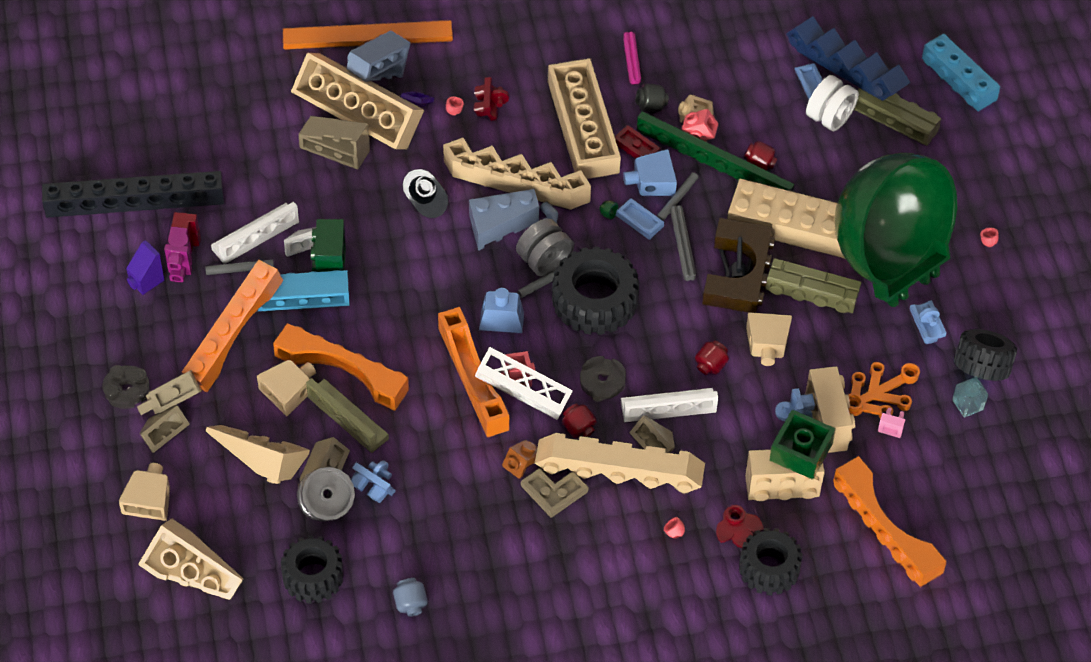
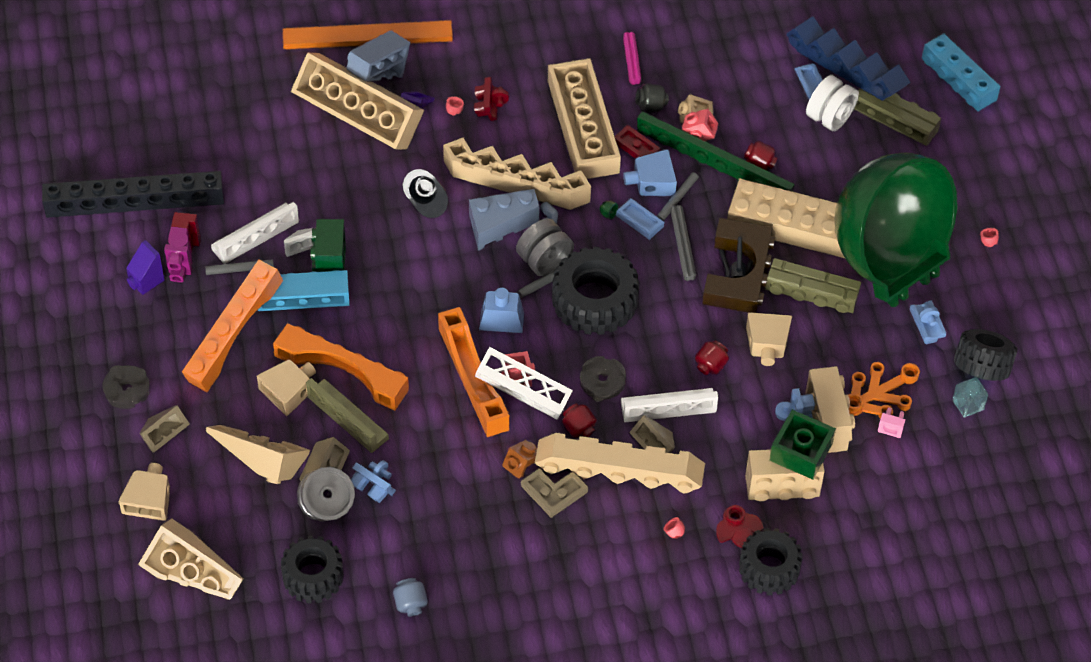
hinge [137,370,202,415] -> none
dark tan wedge [299,116,370,170] -> none
orange arch [833,456,947,587] -> none

